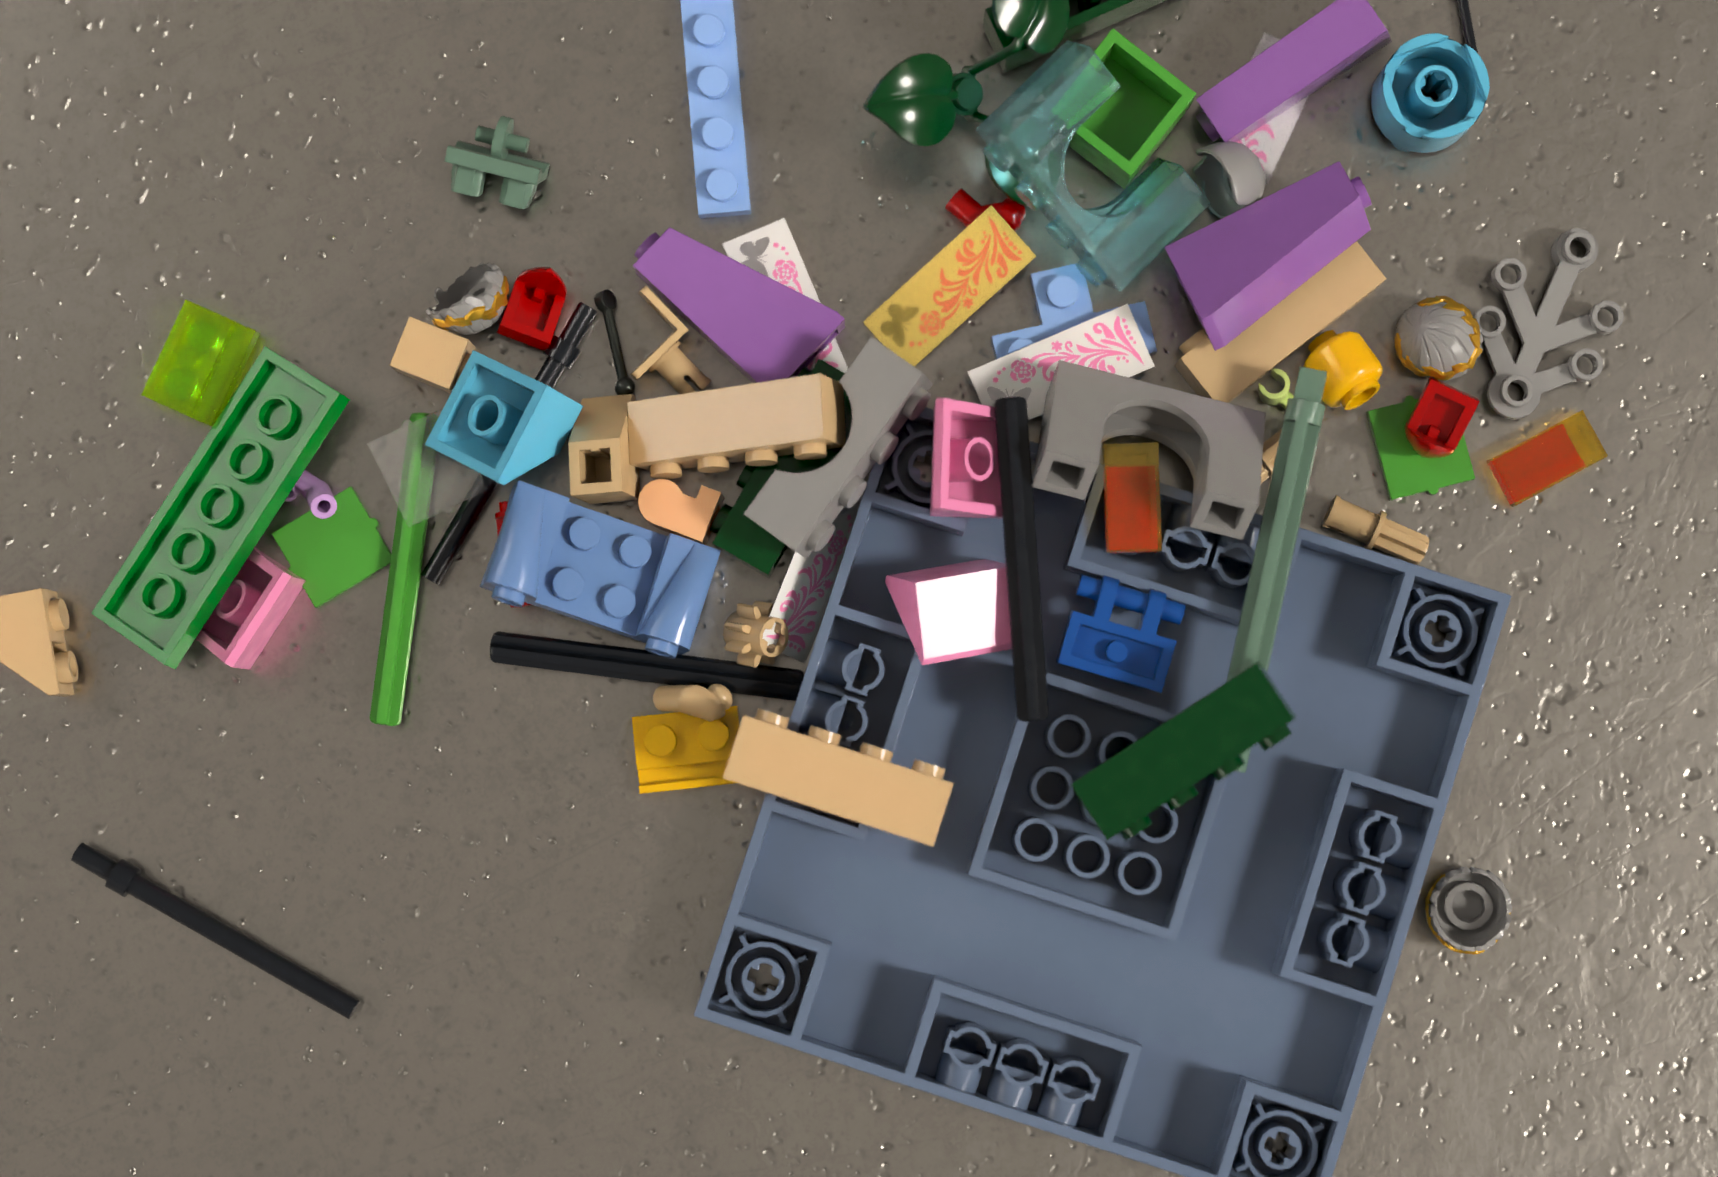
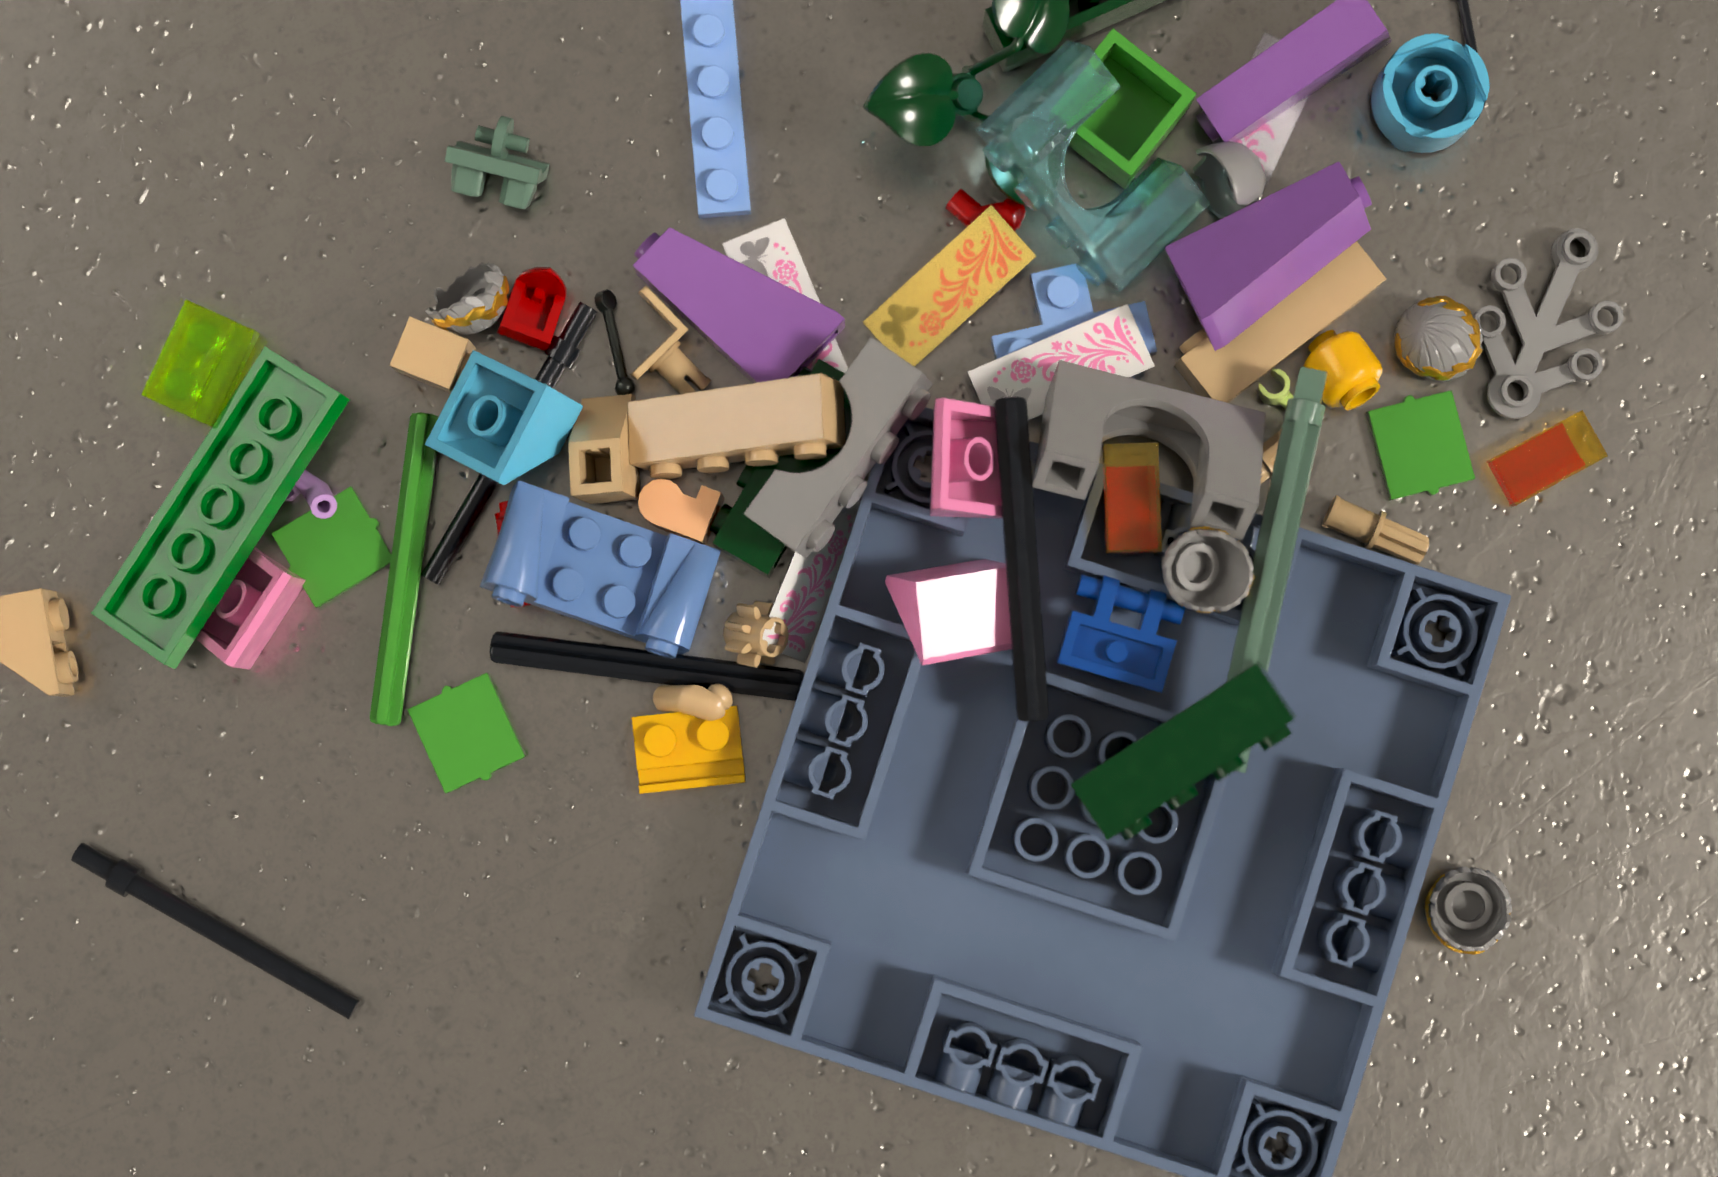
clear piece [367,408,488,528] -> none
tan brick [723,708,954,847] -> none
red plate [1405,377,1480,458] -> none
none -> bright green piece [407,673,526,794]
none -> light grey hair [1161,526,1255,613]

